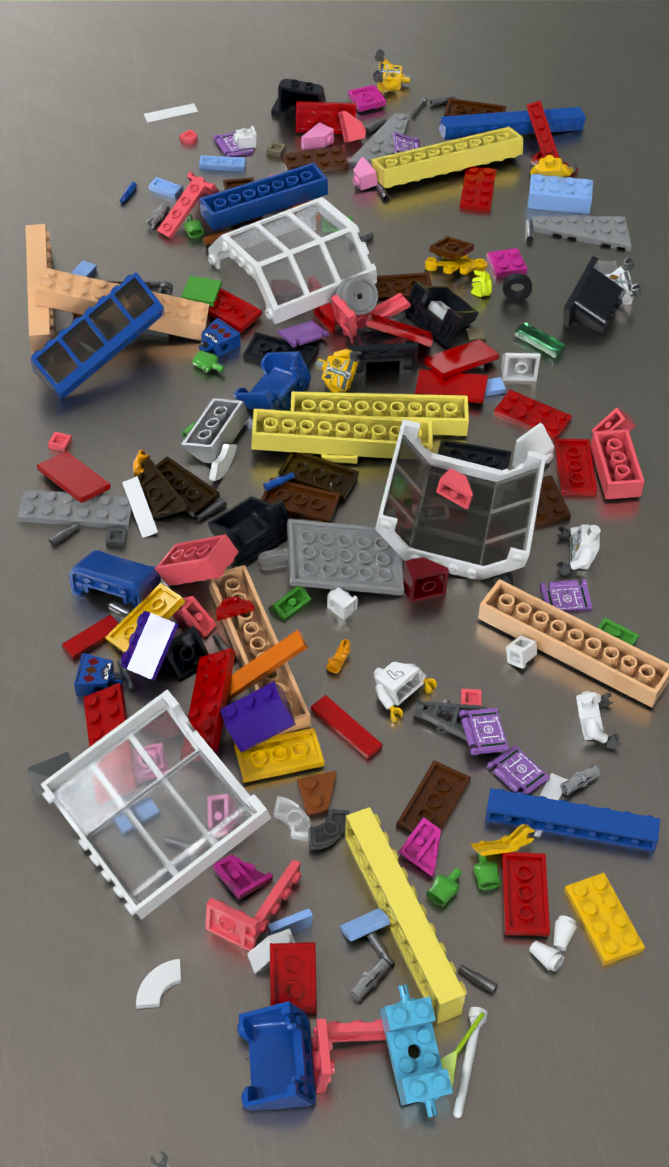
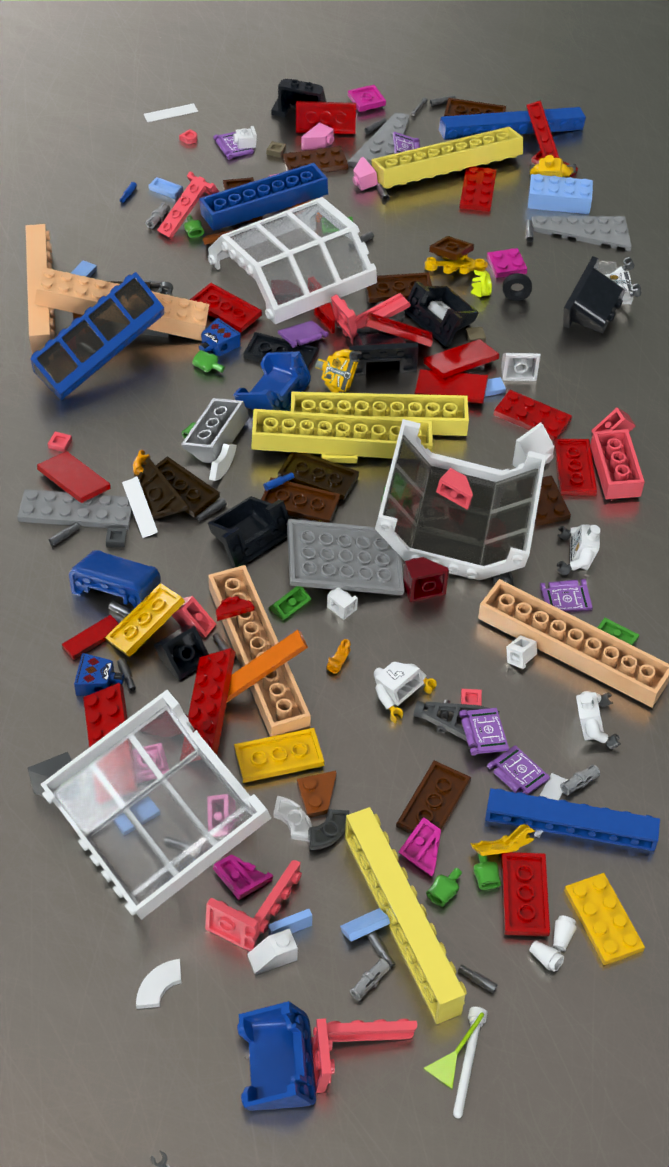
slope [121,611,179,681] -> none
coral brick [155,534,239,586] -> none
bright green tile [181,276,222,307] -> none
light blue tile [199,155,246,171] -> none
dark purple slope [220,681,296,752] -> none
clear tile [258,547,289,570] -> none
red tile [270,942,317,1014] -> none
red tile [311,695,383,760] -> none
light grey wheel [335,277,378,315] -> none
coral slope [338,111,366,143] -> none
torso [373,49,410,91] -> none
medium azure brick [380,984,453,1117] -> none
black tile [438,439,511,470] -> none
clear green plate [514,322,566,358] -> none

